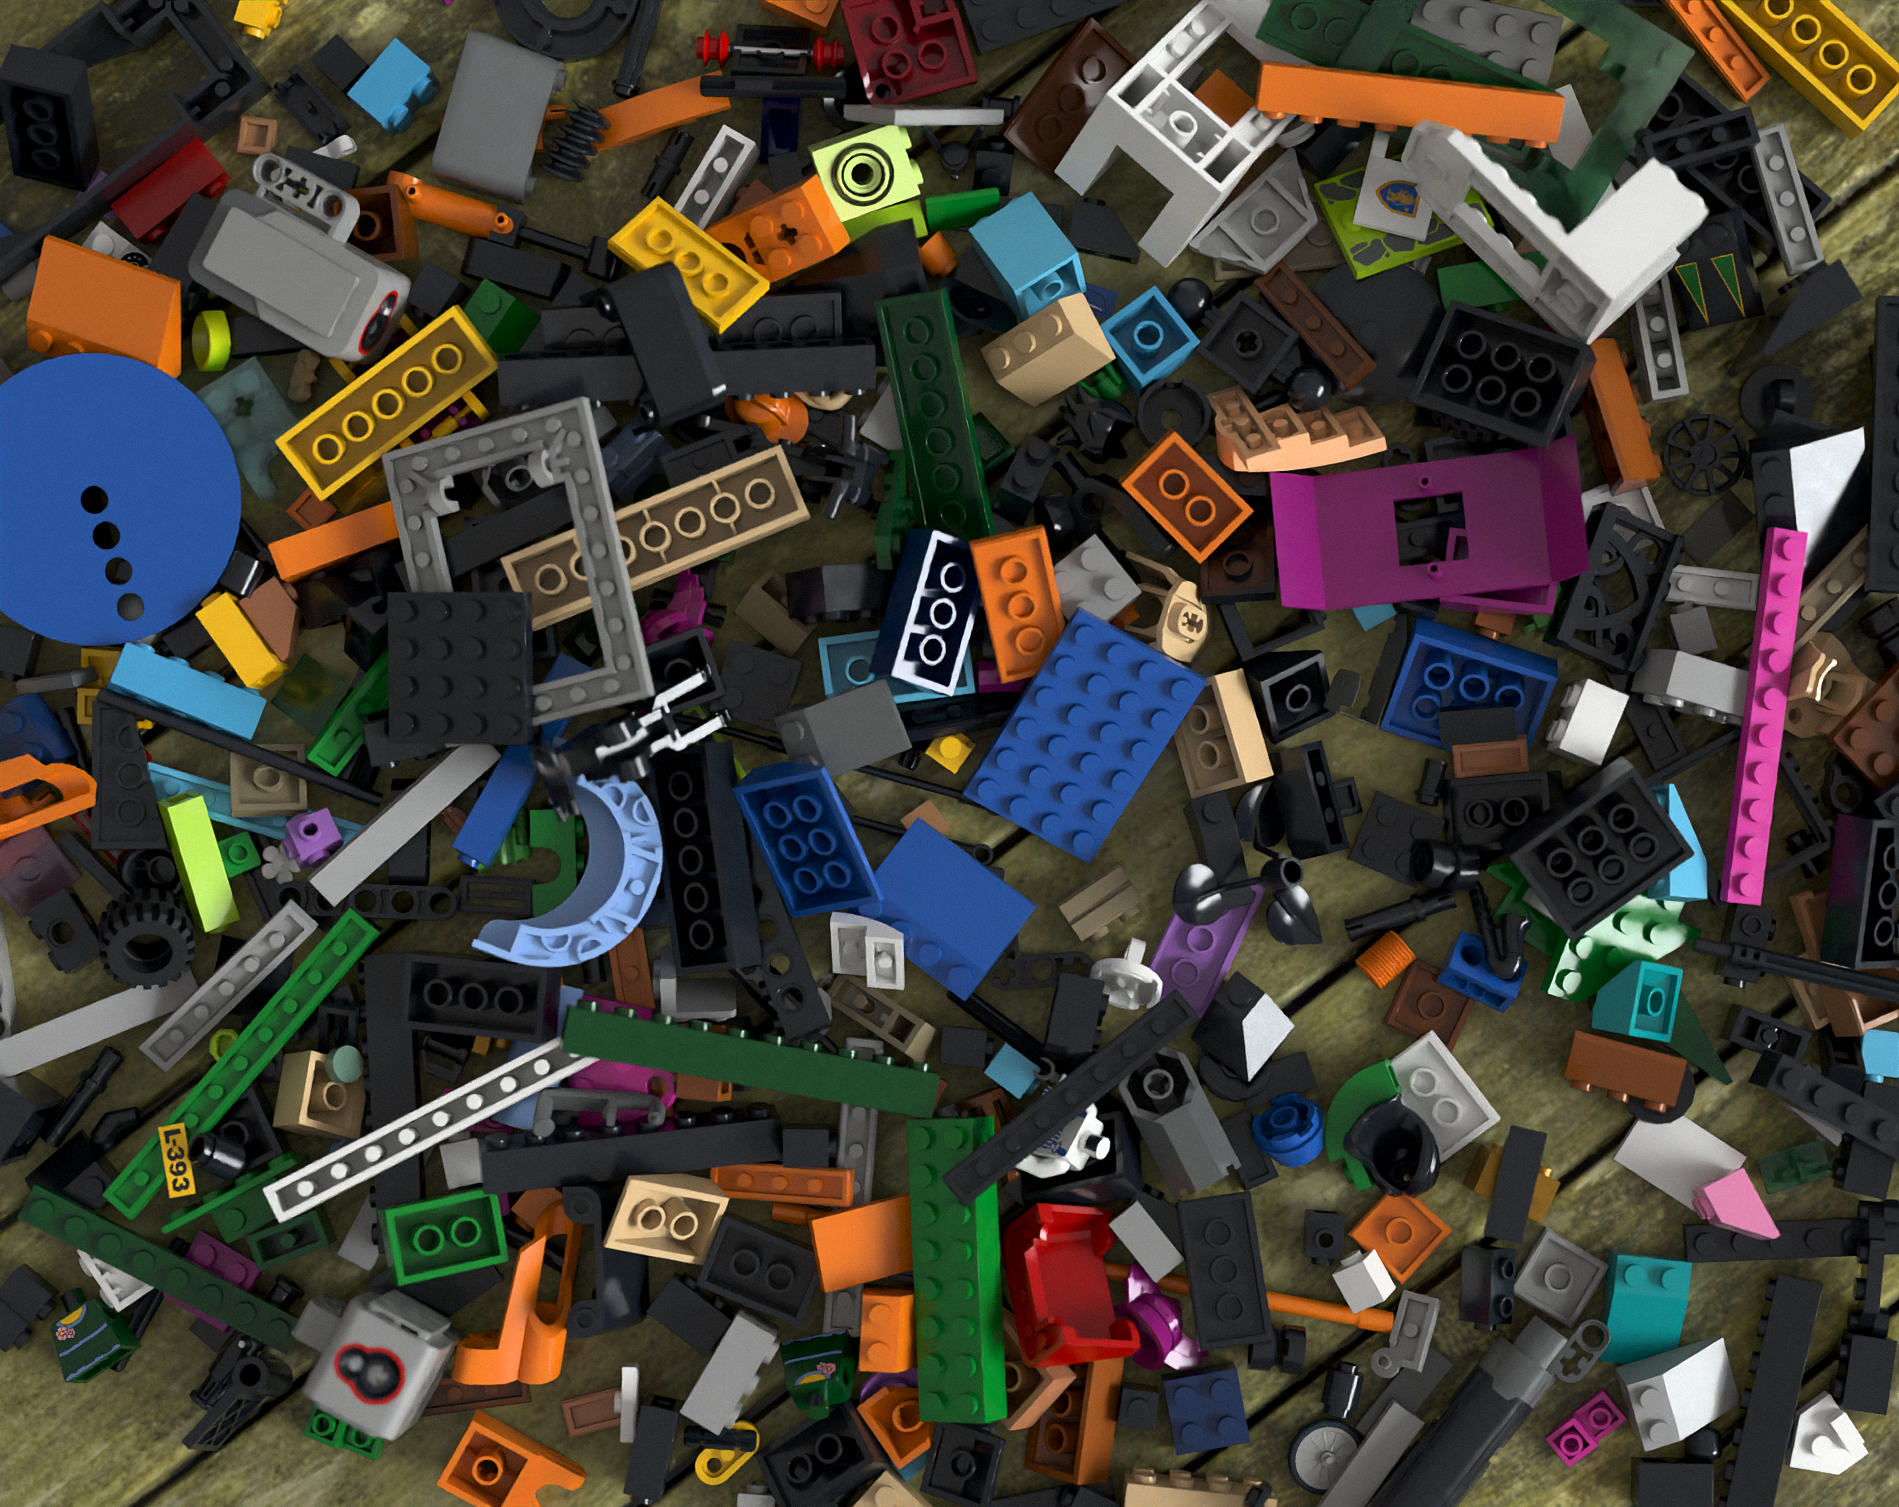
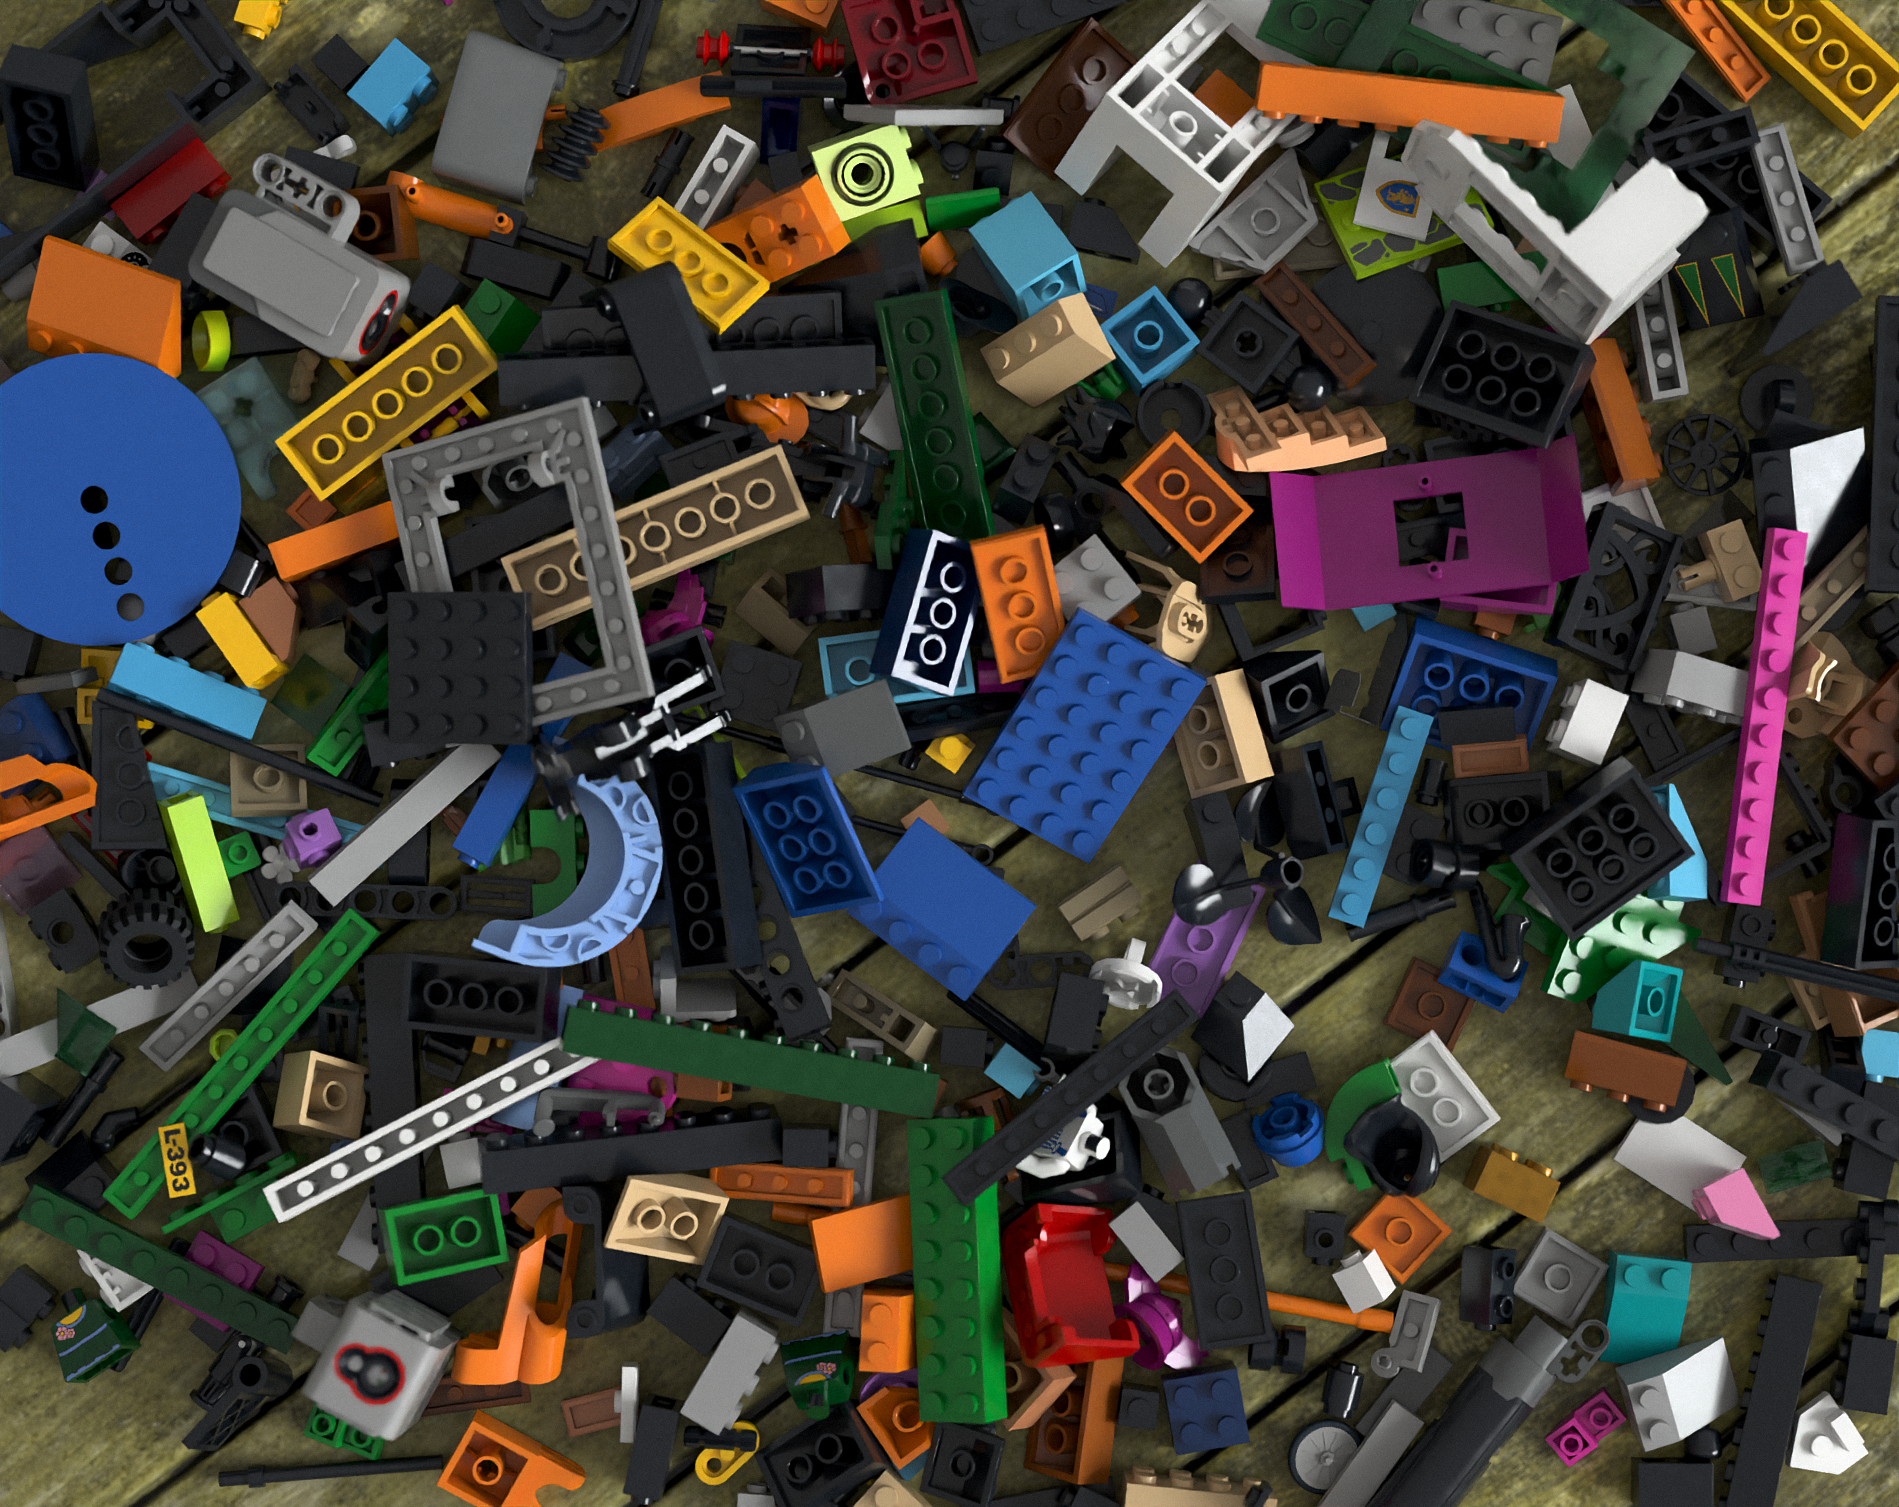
medium nougat tile [236,115,279,156] -> none
dark green brick [246,1206,337,1272] -> none
sand green tile [325,1045,363,1084] -> none
white slope [830,911,905,990] -> none
orange piece [1355,930,1416,989] -> none
black tile [1483,1124,1547,1244] -> none
none -> clear green slope [55,987,120,1077]
none -> black bar [218,1454,444,1488]
none -> dark orange axle [838,502,872,564]
none -> dark azure plate [1327,705,1434,928]
none -> tan brick [1676,519,1762,604]

